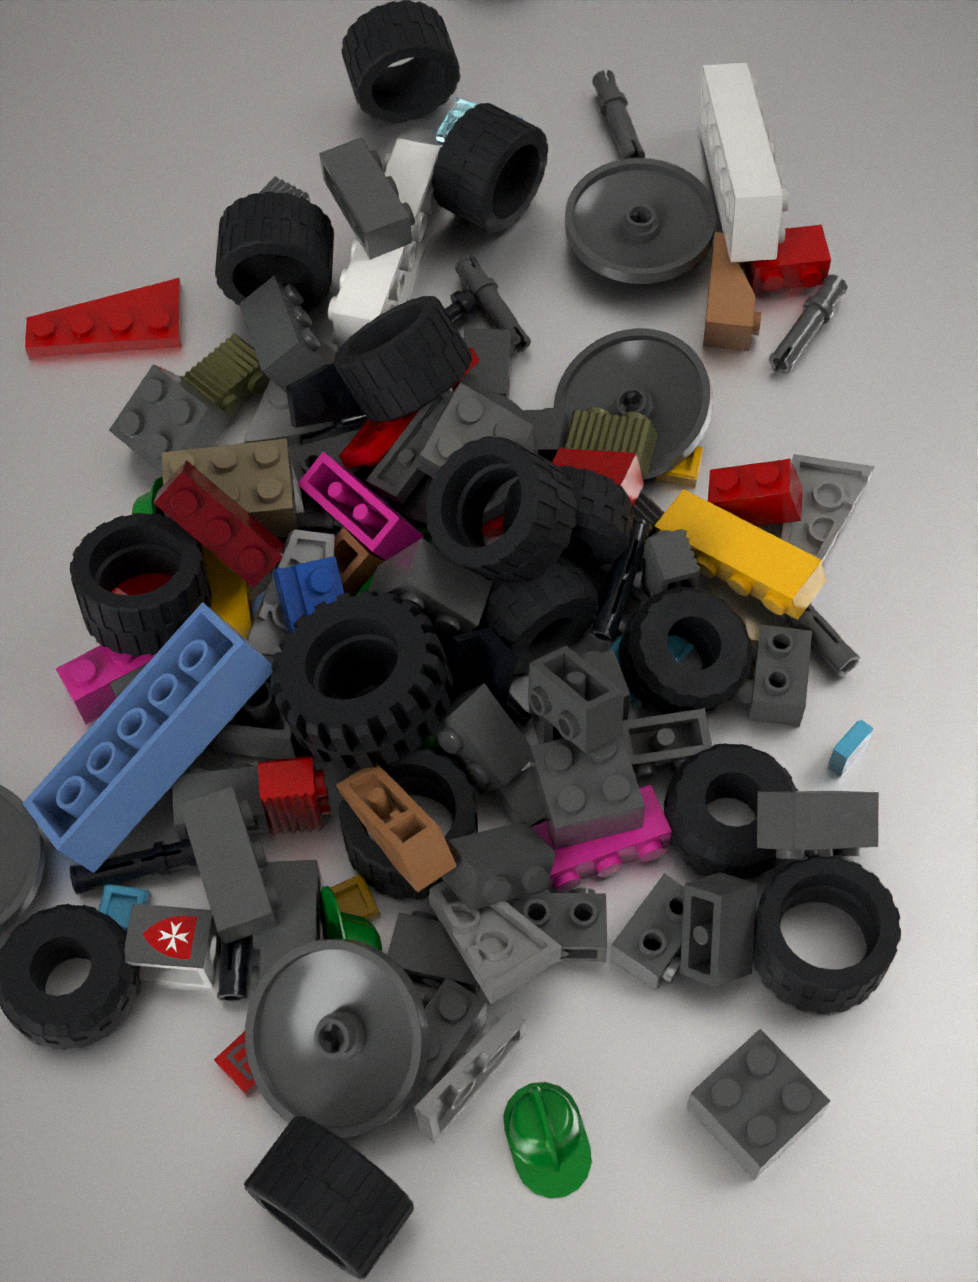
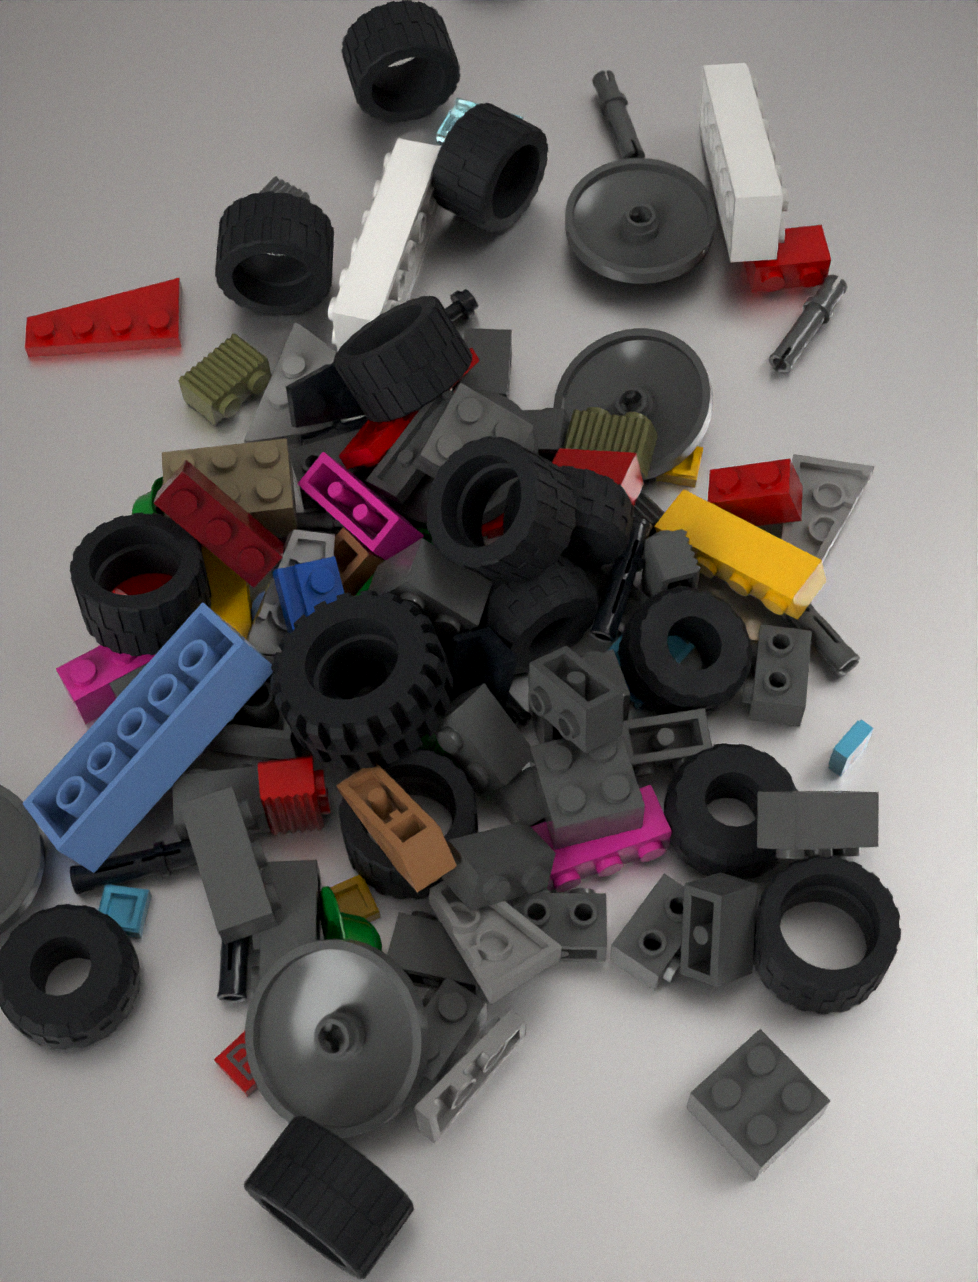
dark grey brick [109,364,232,475] -> none
piece [123,904,221,988] -> none
dark grey brick [239,275,323,393] -> none
dark grey brick [319,137,415,259] -> none
dark grey pin [455,255,531,355] -> none
green piece [503,1082,592,1198] -> none
medium nougat slope [703,232,762,351] -> none

